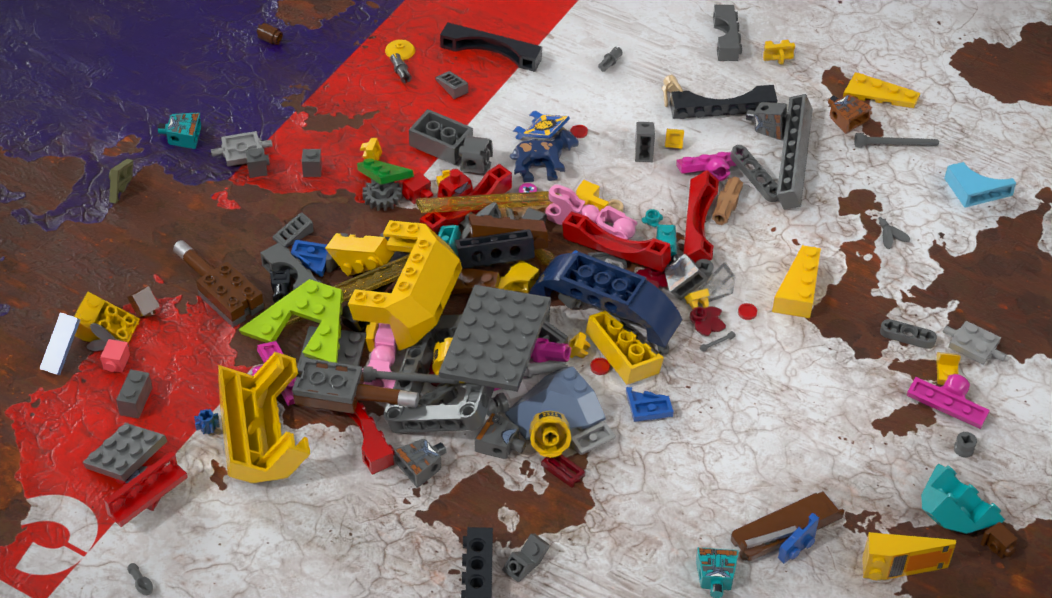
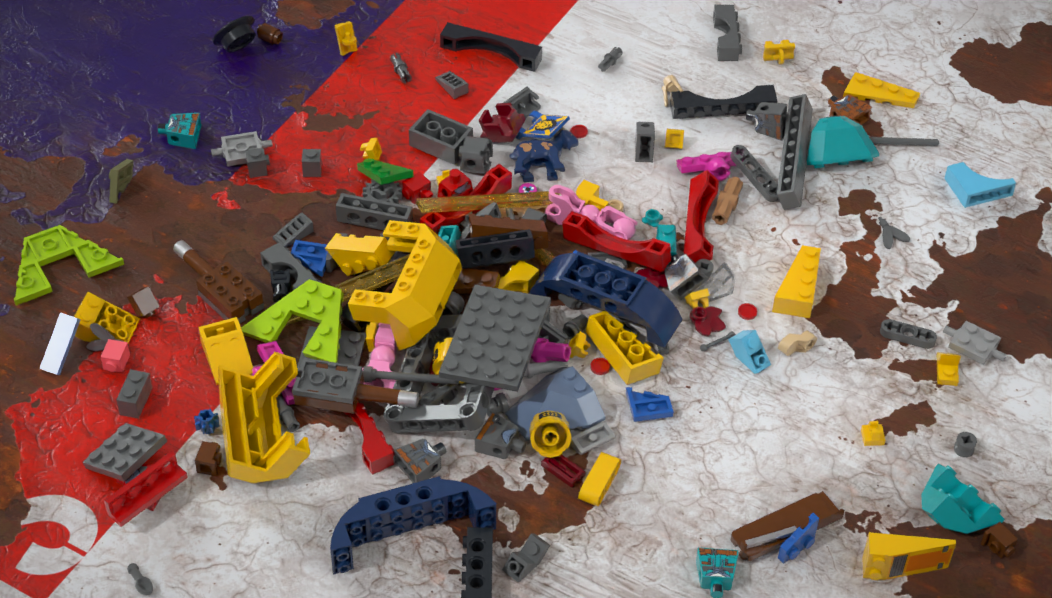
yellow piece [385,40,415,60] -> none
dark pink plate [907,374,990,429] -> none
none -> lime wing [14,225,124,306]
none -> reddish brown brick [195,441,222,476]
none -> yellow slope [199,317,253,385]
none -> black wheel [212,16,256,53]
none -> dark grey pin [276,396,300,432]
none -> dark blue slope [330,476,496,575]
none -> yellow hips [335,21,358,56]
none -> dark grey brick [336,193,413,230]
none -> flat silver head [441,292,464,316]
none -> dark red panel [479,103,526,142]
none -> dark grey hinge [503,86,541,118]
none -> dark grey cone [563,314,588,340]
none -> yellow beam [578,452,621,506]
none -> medium azure slope [728,330,771,374]
none -> tan piece [778,330,817,356]
none -> teal brick [807,116,879,168]
none -> yellow tile [861,421,885,446]

